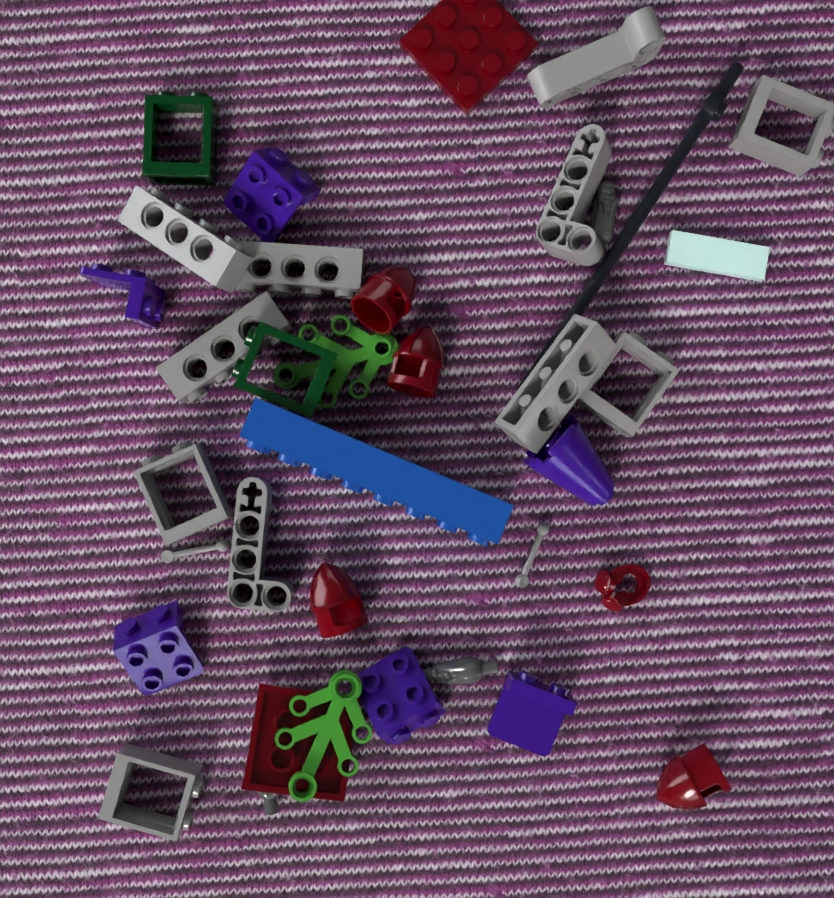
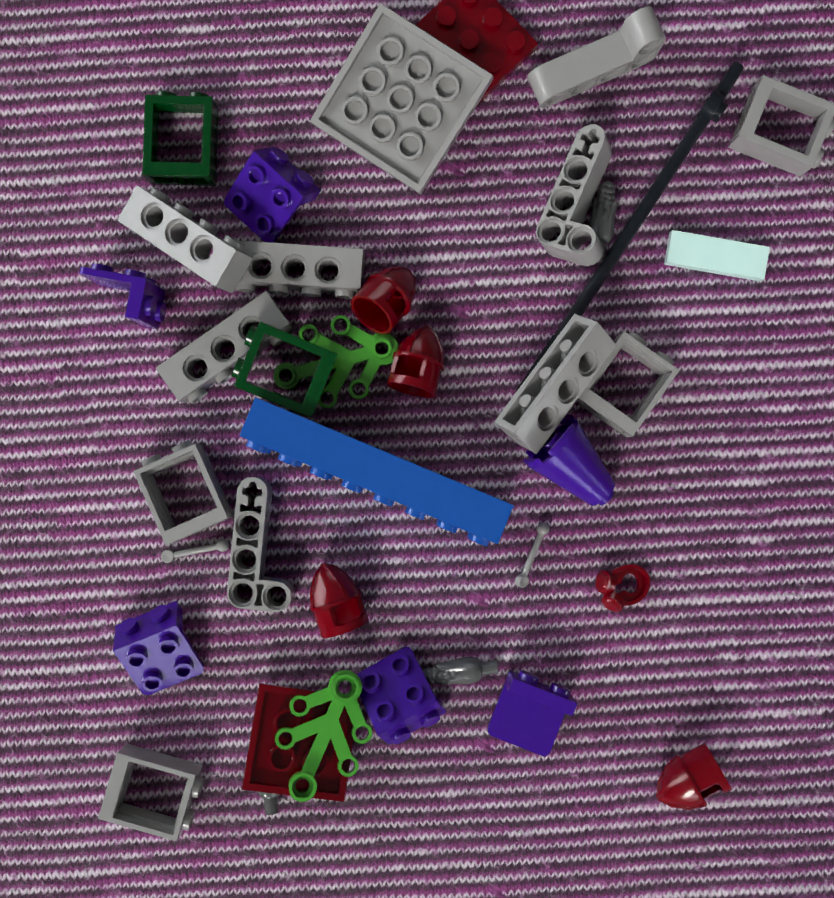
none -> light grey plate [309,3,493,195]

